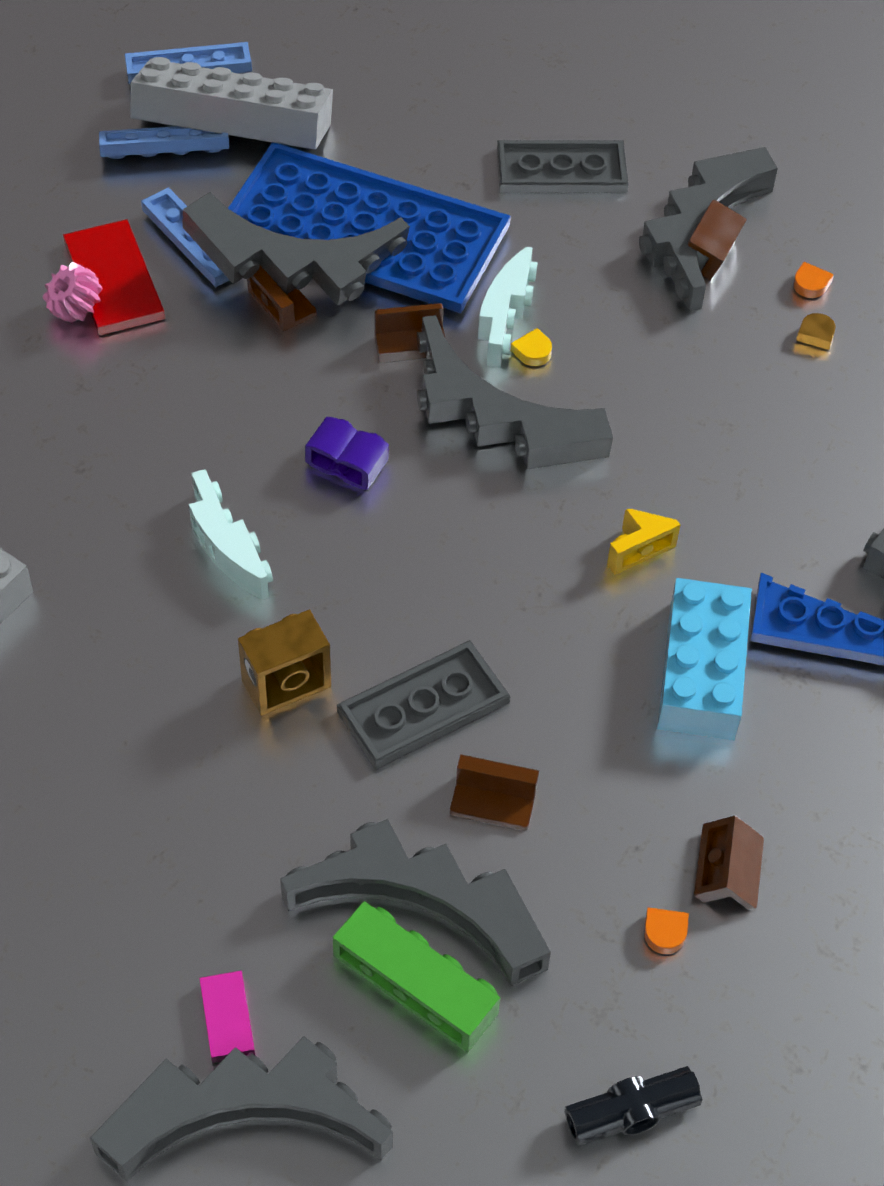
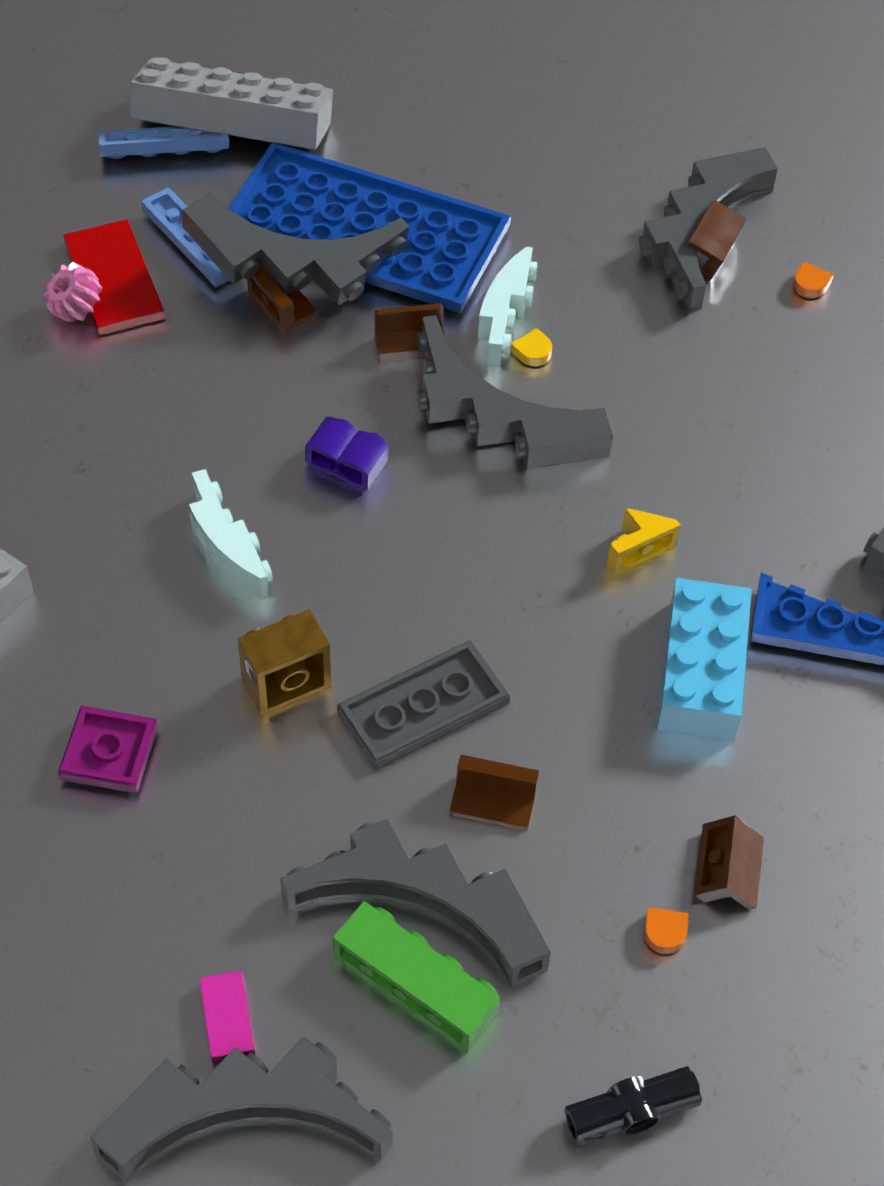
medium blue plate [125,42,252,84] -> none
dark grey tile [497,140,629,193] -> none
pearl gold tile [796,313,836,350] -> none
none -> magenta plate [58,706,158,794]

